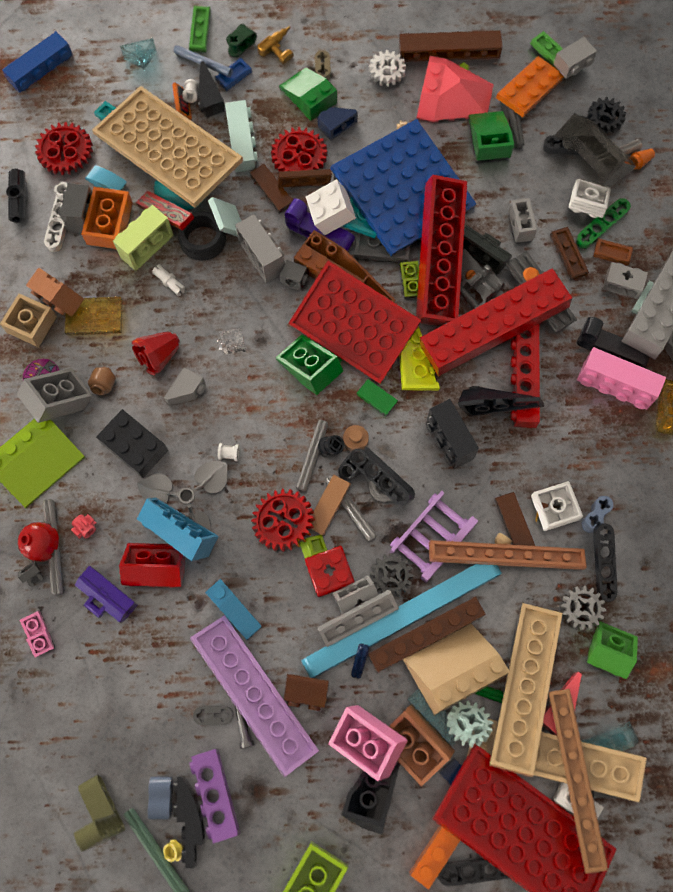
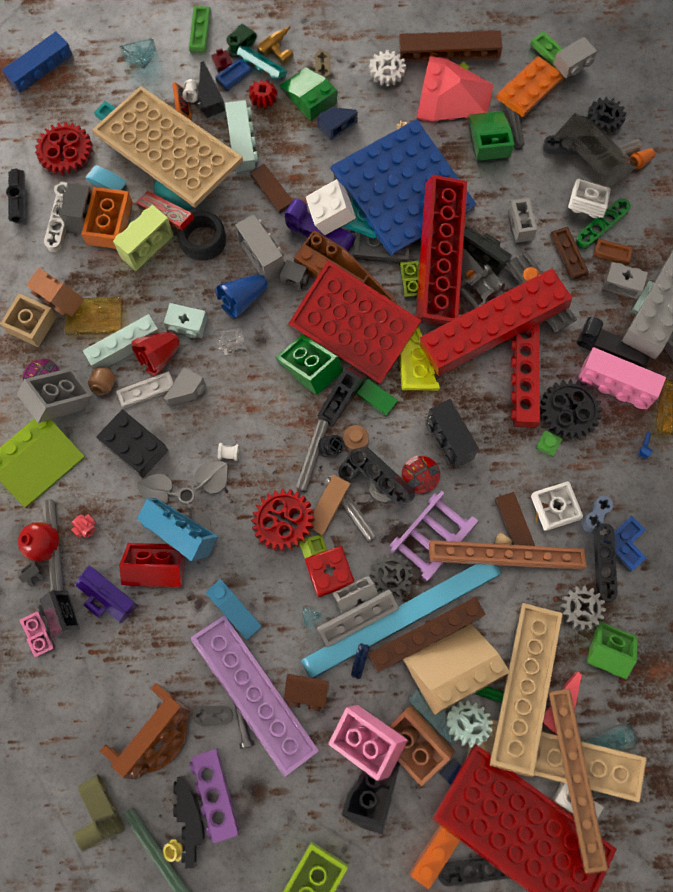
sand blue axle [148,777,173,819] -> none
white pin [152,264,186,296] -> none
sand blue piece [173,45,233,77] -> none
light aqua tile [208,197,241,237] -> none
red gear [271,127,328,172] -> none
reddish brown tile [277,169,332,188] -> none
black wedge [458,386,544,417] -> none
none -> black slope [39,590,80,638]
none -> light aqua brick [83,314,159,369]
none -> dark orange piece [100,683,191,780]
none -> white tile [116,371,174,409]
none -> light aqua brick [164,303,208,338]
none -> dark red tile [211,48,233,72]
none -> blue cone [215,274,268,318]
none -> teal plate [237,46,288,79]
none -> red gear [249,78,278,110]
none -> clear light blue tile [302,606,322,628]
none -> black slope [317,367,366,426]
none -> red dish [402,456,440,494]
none -> bright green plate [536,430,562,457]
none -> black gear [540,379,603,440]
none -> blue plate [602,516,647,571]
none -> blue hand [638,432,653,459]

